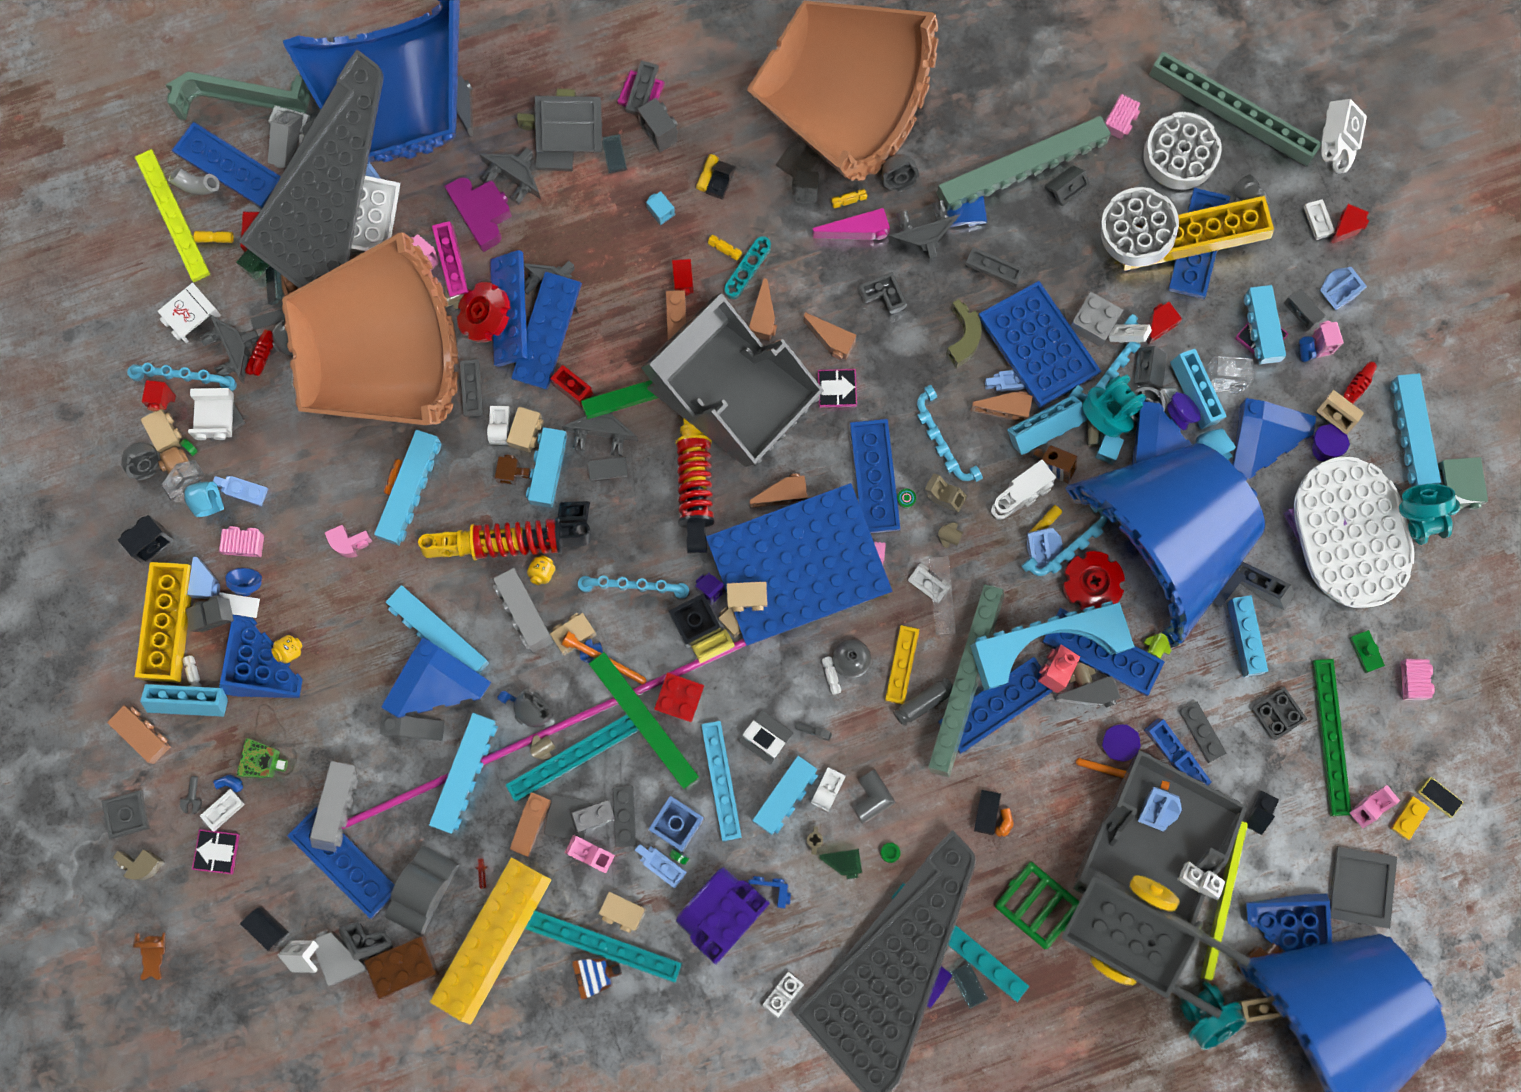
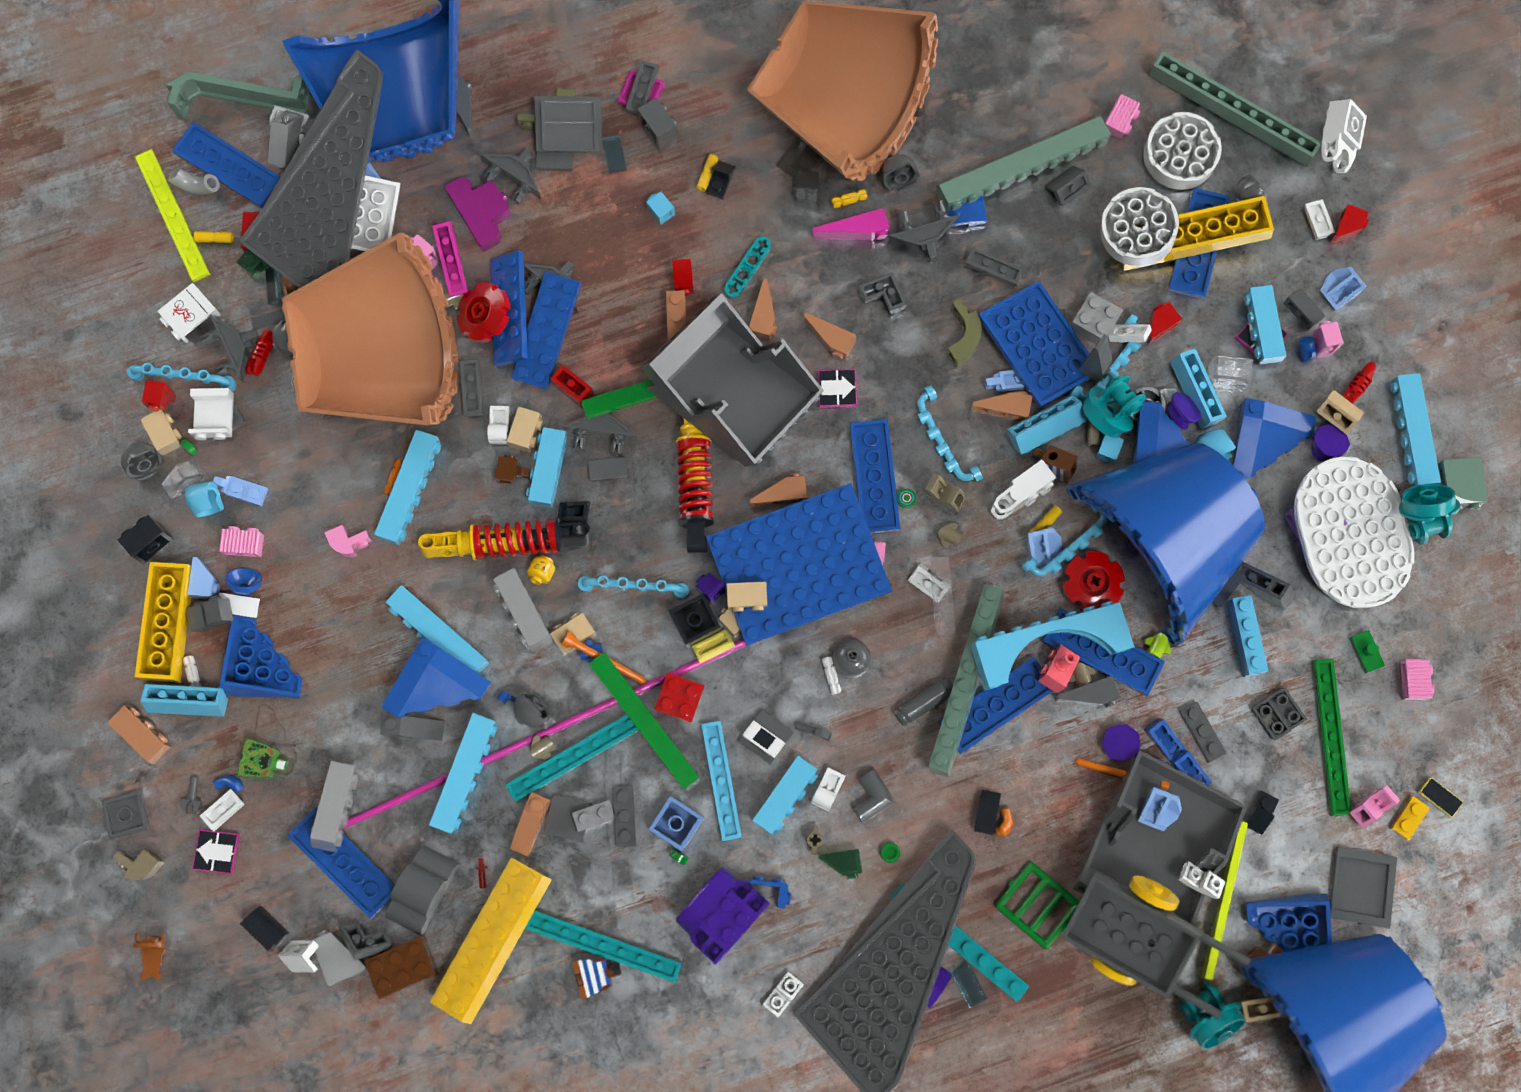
medium nougat head [158,447,189,475] -> none
yellow head [271,635,302,664] -> none
bright pink brick [564,835,615,873] -> none
tan brick [599,892,646,933] -> none
light blue hinge [635,844,687,889] -> none
yellow axle [708,235,742,260] -> none
yellow tile [885,625,920,705] -> none
dark grey panel [1134,346,1167,389] -> none
none -> dark grey slope [1078,334,1112,382]

